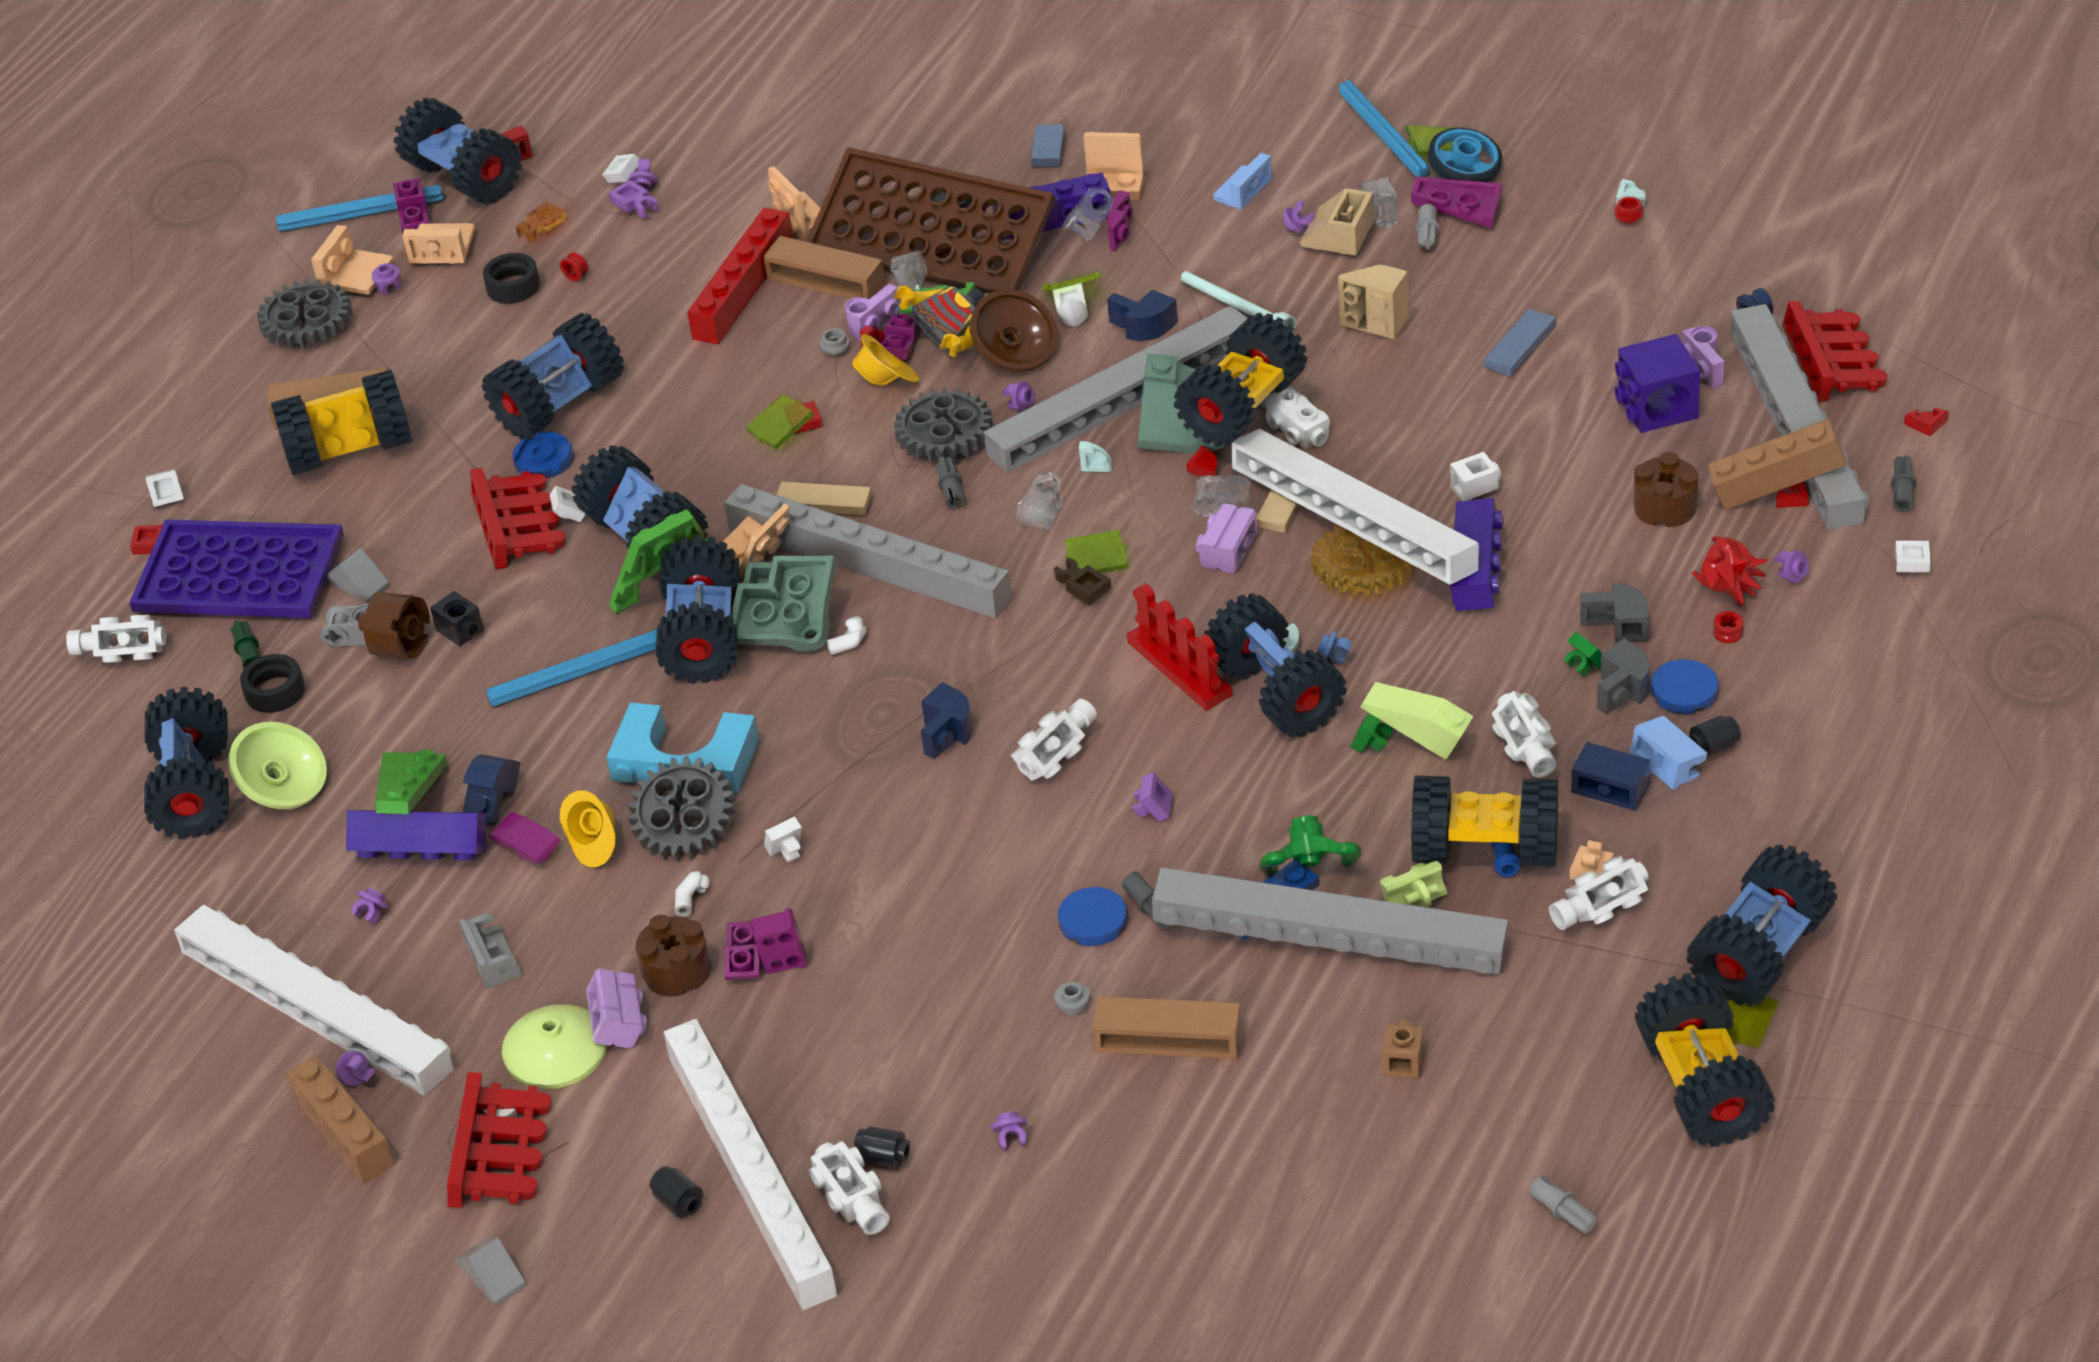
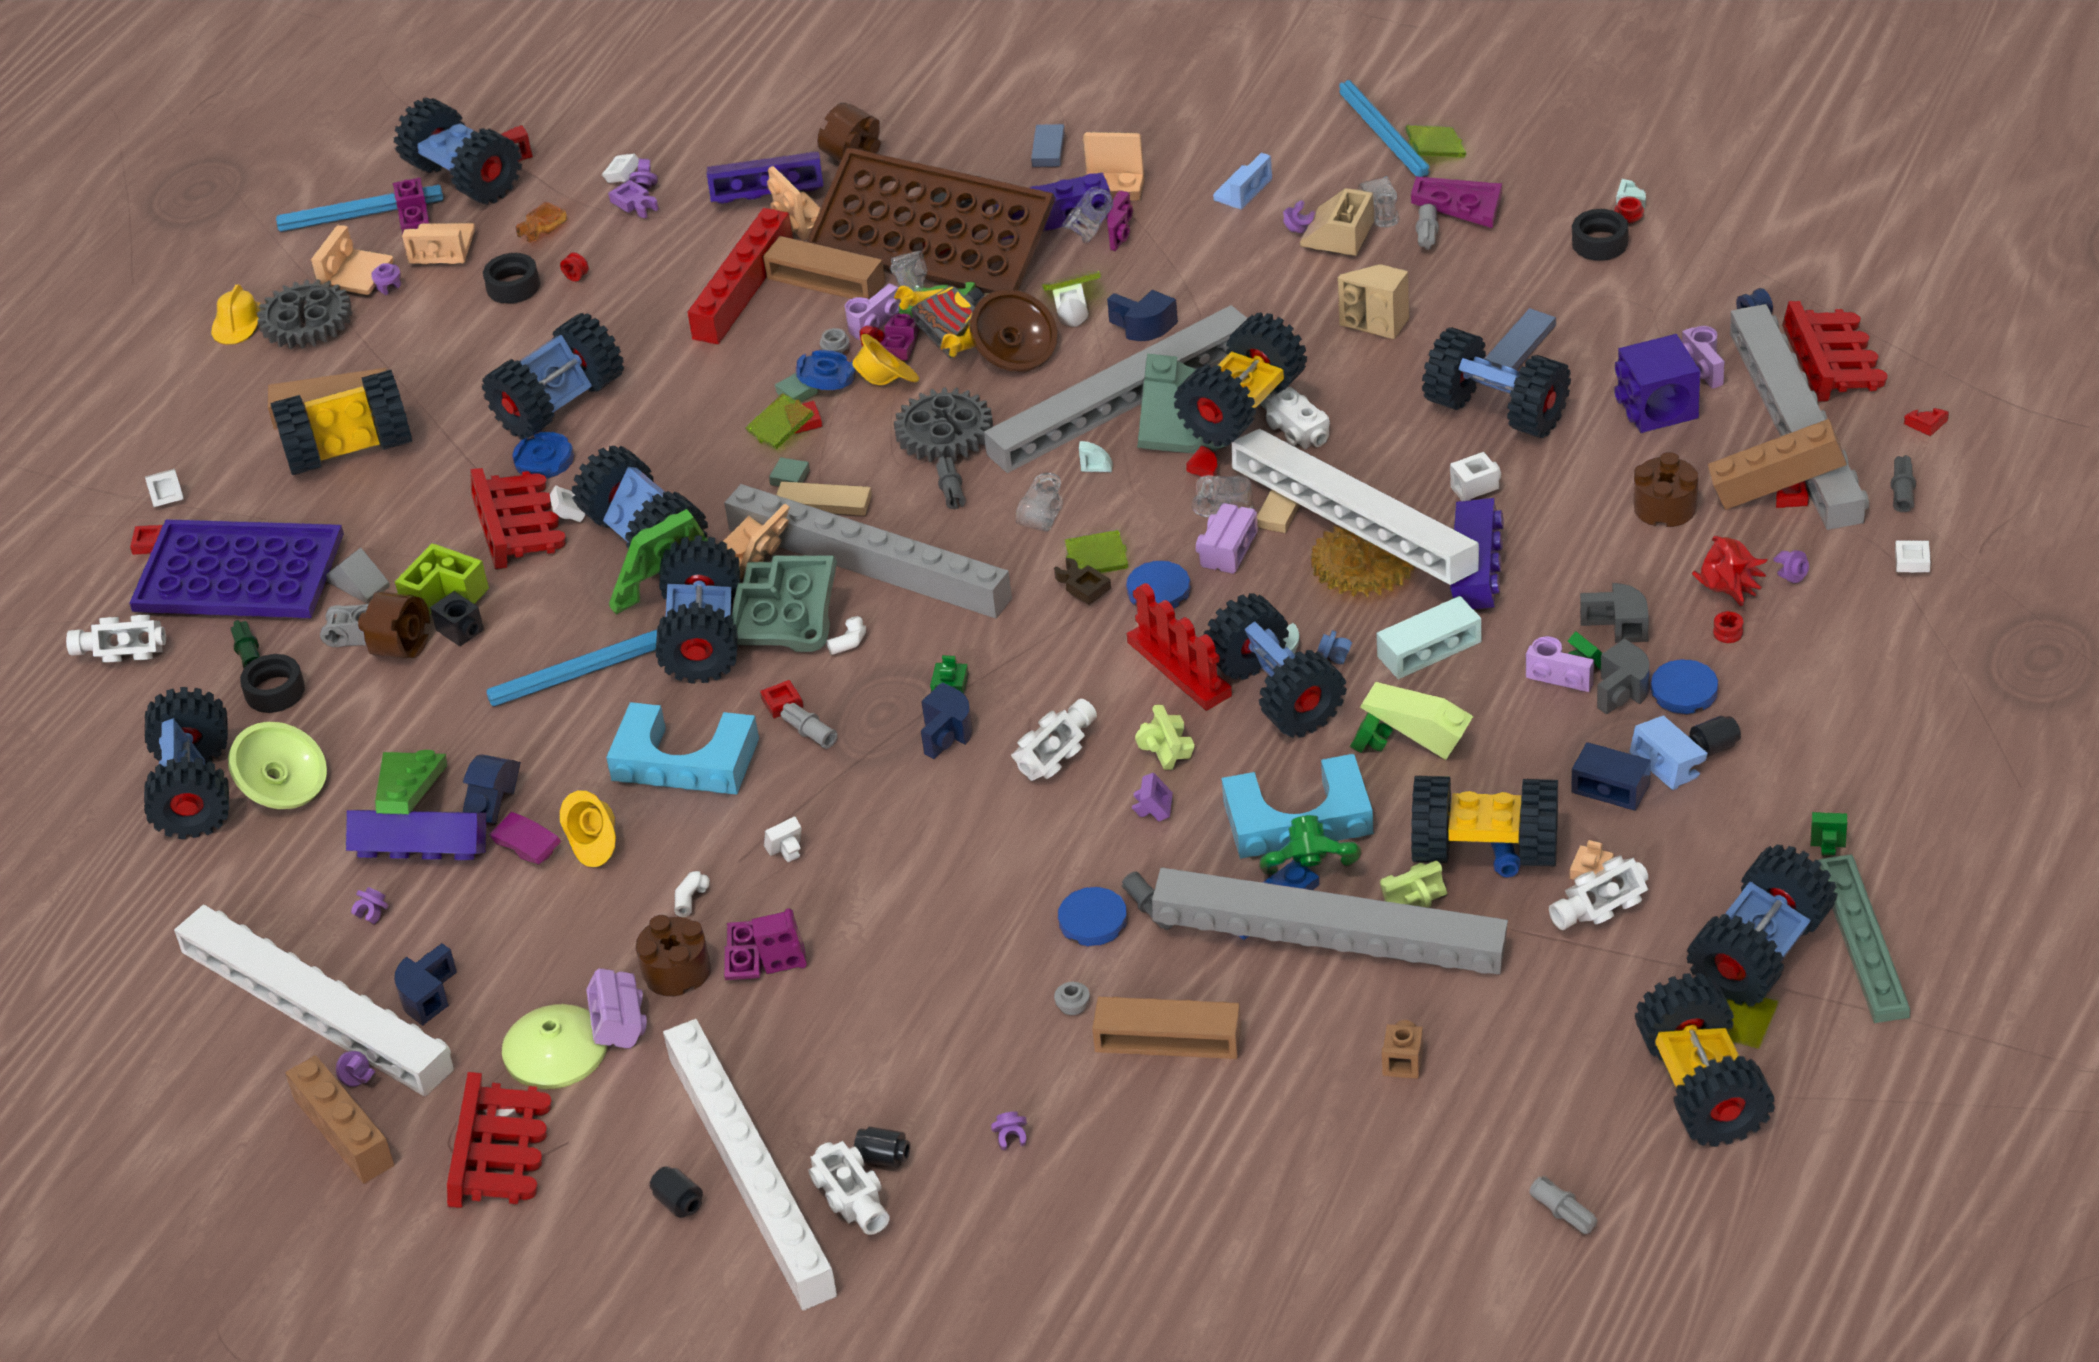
light grey slope [454,1237,526,1307] -> none
light grey hinge [459,914,522,989] -> none
dark grey gear [627,756,737,861] -> none
medium lavender plate [1001,381,1035,412] -> none
light aqua piece [1181,271,1296,333] -> none
dark azure wheel [1428,127,1502,182] -> none
white brick [1491,691,1556,778] -> none
none -> yellow piece [211,284,261,345]
none -> dark blue brick [394,943,457,1026]
none -> lime brick [395,543,489,615]
none -> dark purple brick [707,151,824,203]
none -> red tile [760,680,803,719]
none -> sand green tile [769,457,810,486]
none -> sand green tile [775,373,818,406]
none -> light grey axle [781,703,838,749]
none -> blue tile [796,350,856,390]
none -> reddish brown brick [817,102,881,163]
none -> green tile [930,655,969,694]
none -> blue tile [1126,561,1191,609]
none -> yellowish green hips [1135,705,1195,770]
none -> medium azure arch [1221,754,1374,859]
none -> light aqua brick [1376,596,1482,679]
none -> black plate [1422,327,1571,438]
none -> lavender plate [1526,636,1594,692]
none -> black tyre [1572,209,1628,261]
none -> green tile [1810,812,1848,855]
none -> sand green tile [1818,854,1910,1023]

